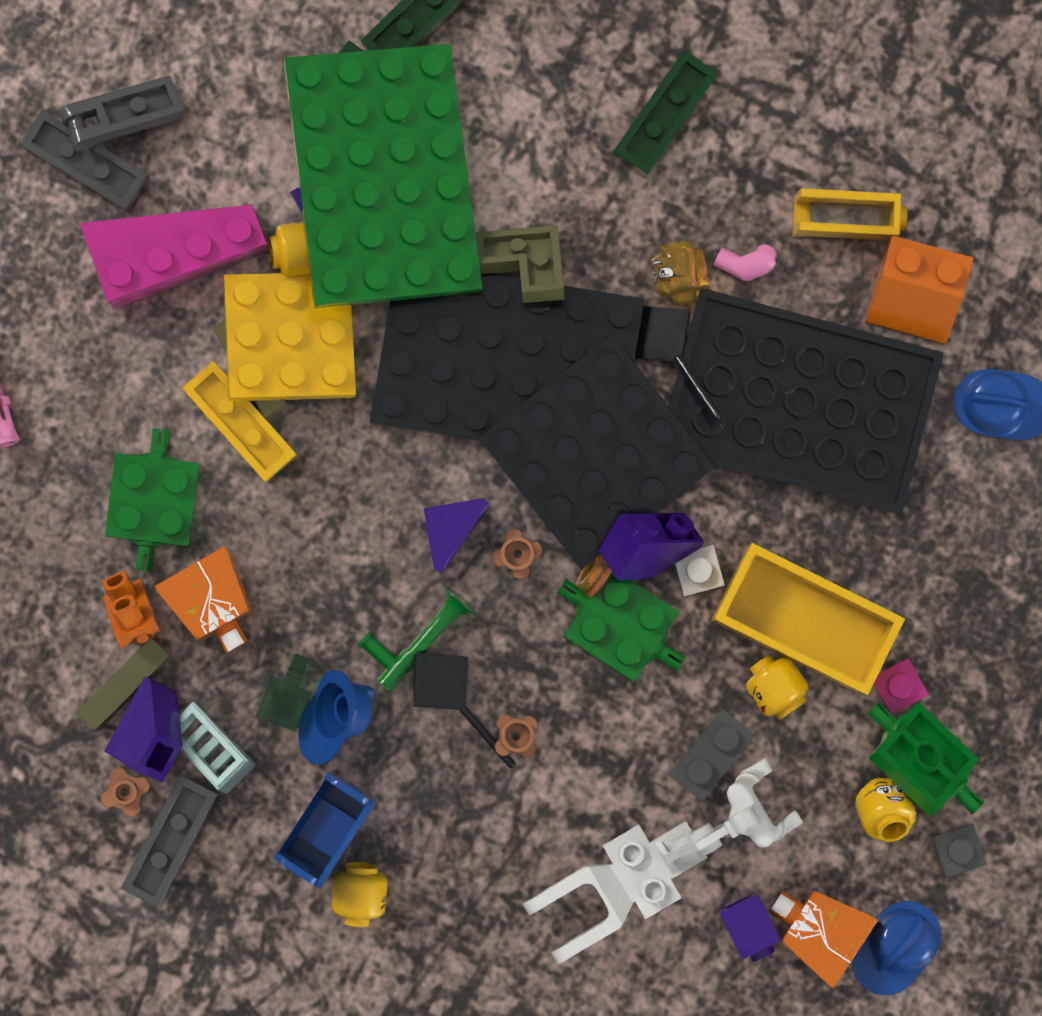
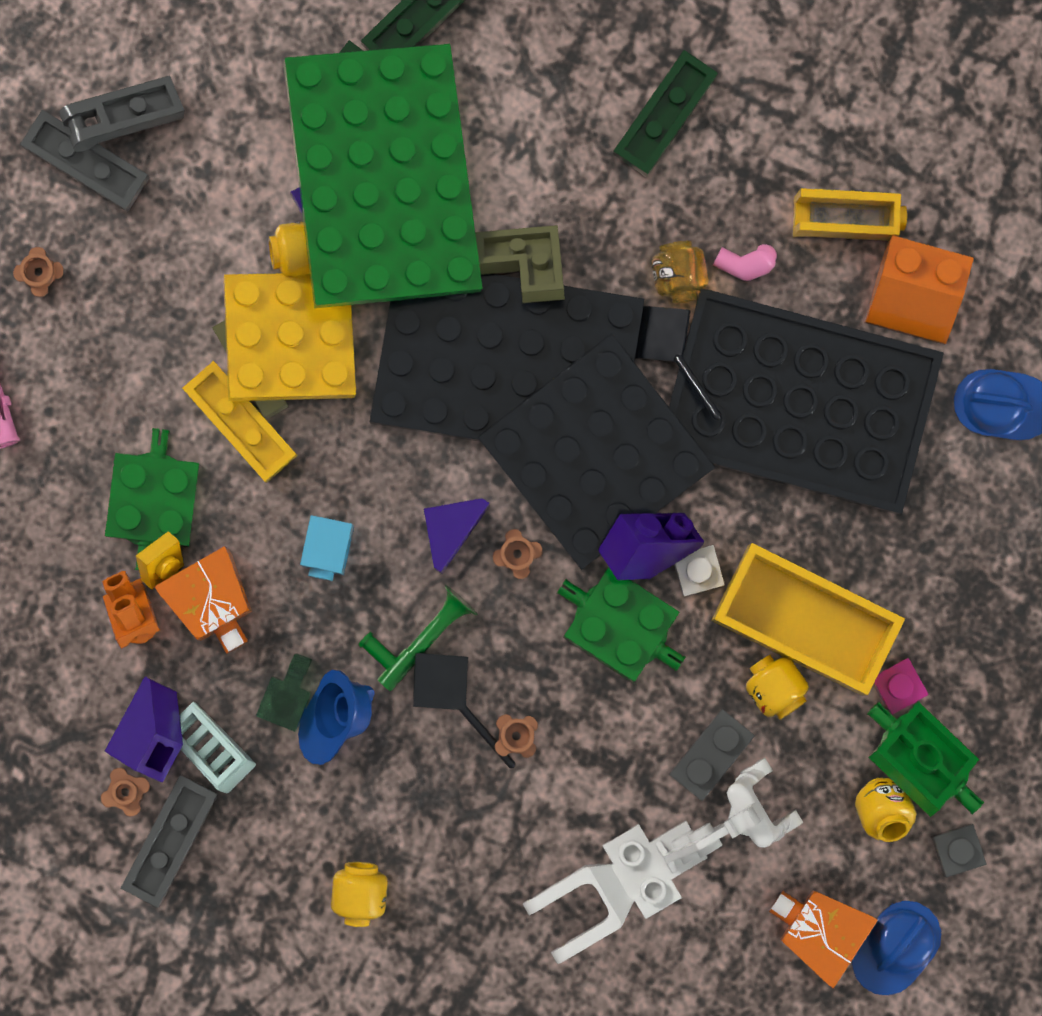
olive piece [76,637,173,731] -> none
dark pink wedge [79,204,269,309] -> none
blue piece [273,772,377,889] -> none
clear yellow tile [576,554,612,597] -> none
dark purple brick [717,892,781,962] -> none
none -> nougat plate [13,247,64,297]
none -> yellow plate [136,531,184,590]
none -> medium azure brick [300,515,354,581]

